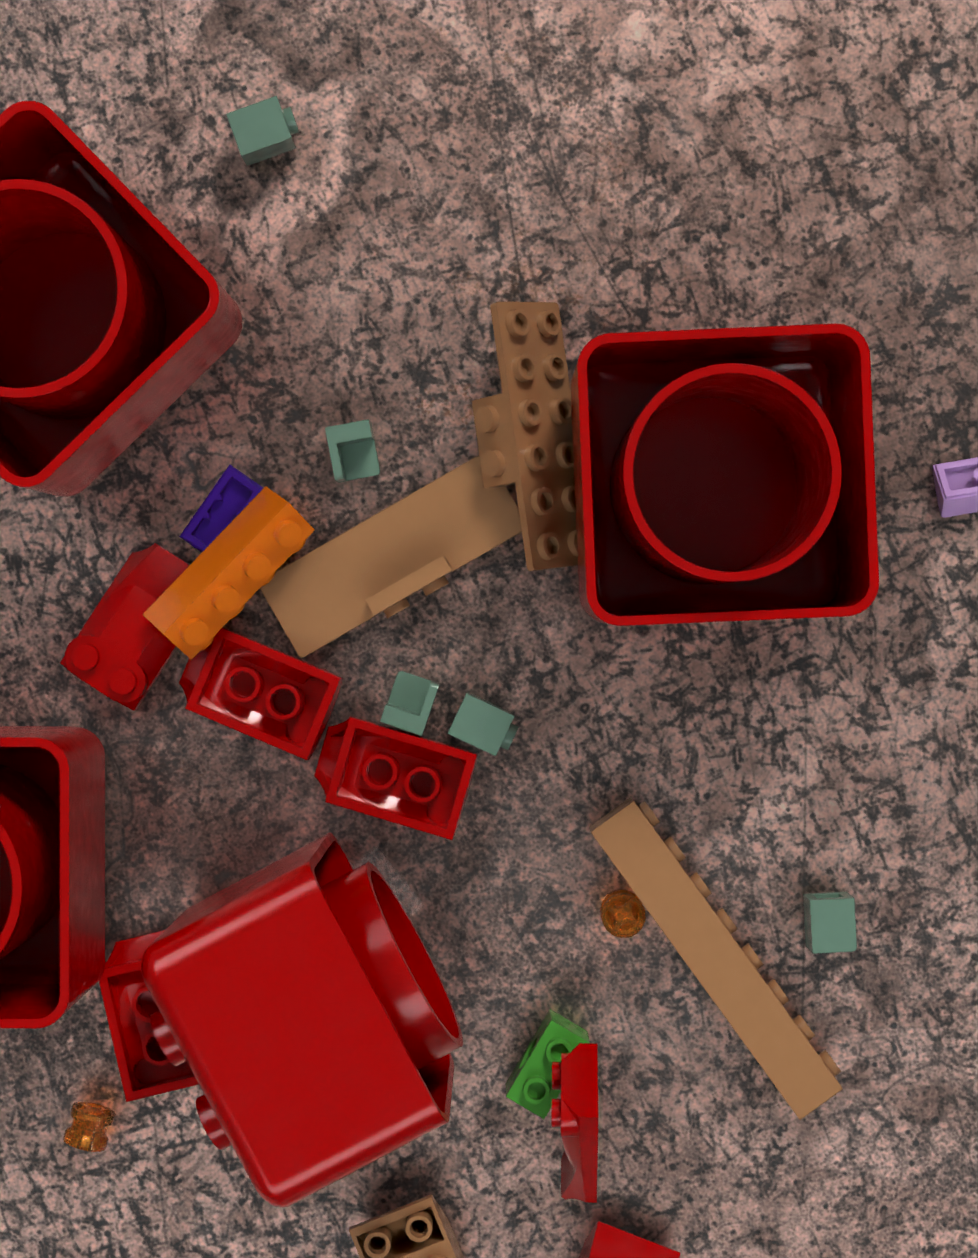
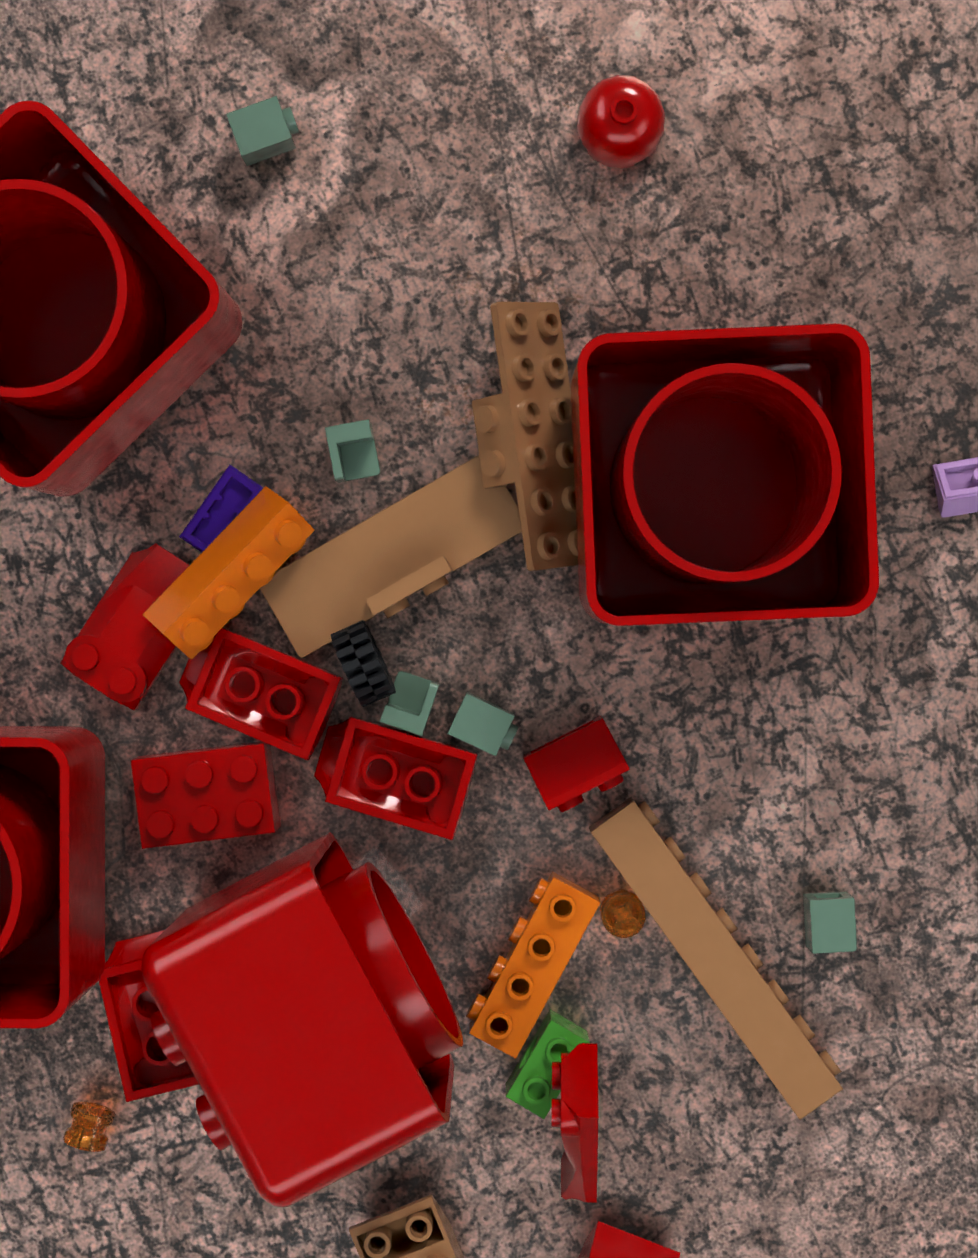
none -> red brick [131,741,281,849]
none -> black tyre [330,620,396,707]
none -> orange brick [466,871,601,1059]
none -> red slope [523,716,630,813]
none -> red cylinder [577,75,665,168]

